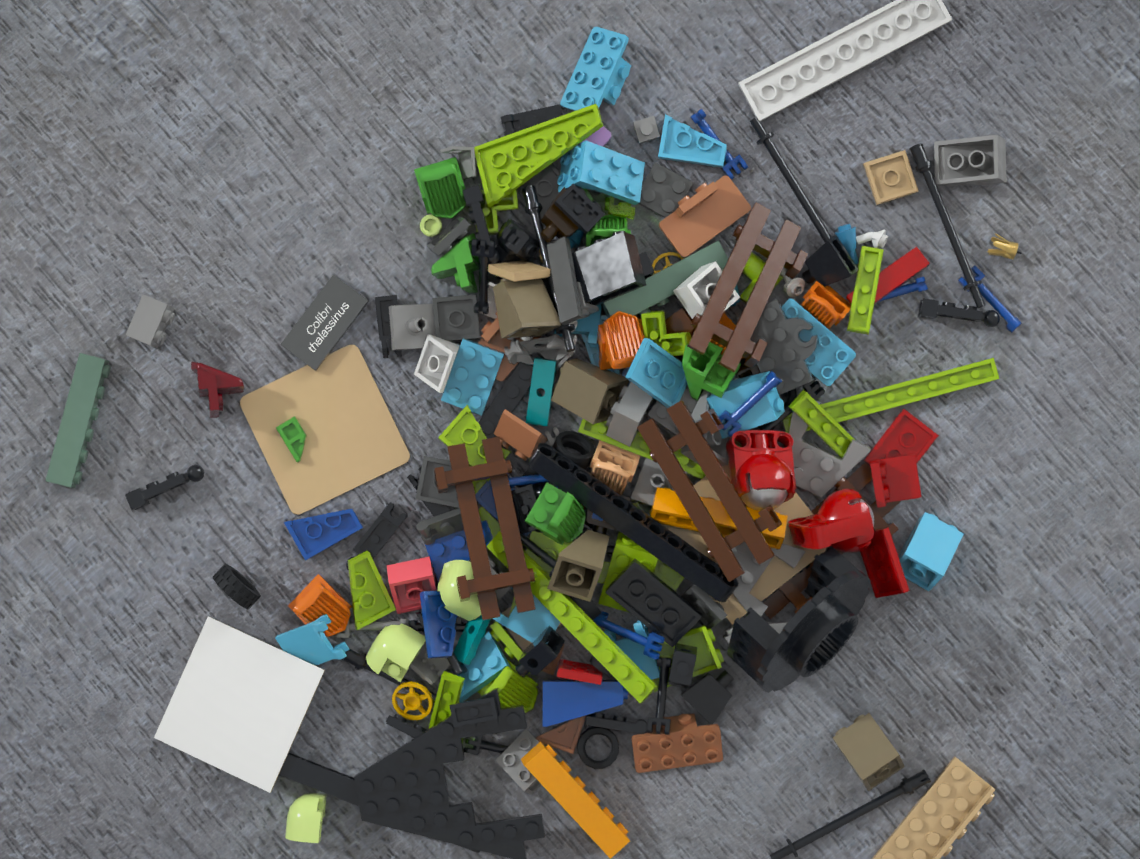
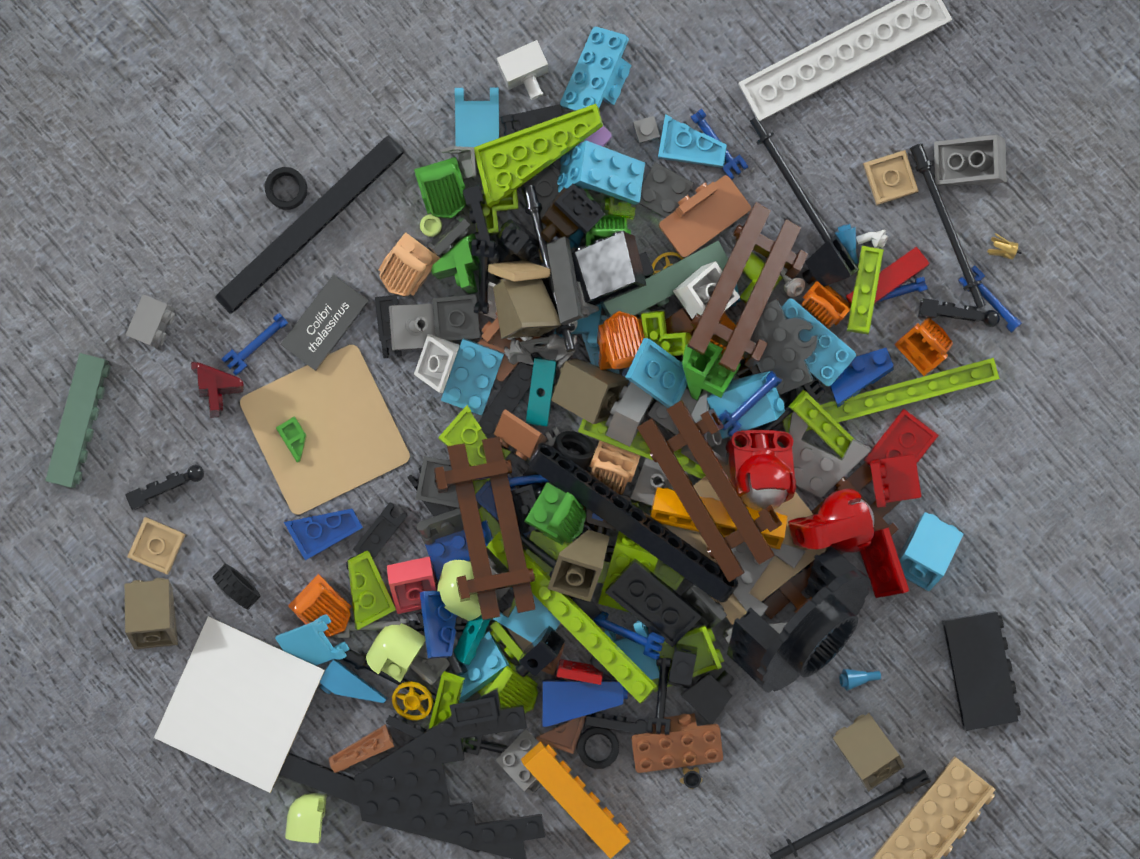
none -> dark tan slope [124,578,178,650]
none -> tan tile [127,517,186,575]
none -> black beam [215,135,405,314]
none -> blue hinge [221,313,288,376]
none -> black tyre [264,167,308,210]
none -> dark azure slope [319,659,388,703]
none -> nougat wing [329,724,394,773]
none -> light nougat piece [378,232,440,297]
none -> medium azure flag [455,87,499,147]
none -> white brick [497,40,548,100]
none -> black piece [680,767,703,789]
none -> blue wing [830,347,894,408]
none -> dark azure cone [839,669,881,691]
none -> orange piece [894,318,953,376]
none -> black brick [942,611,1021,731]

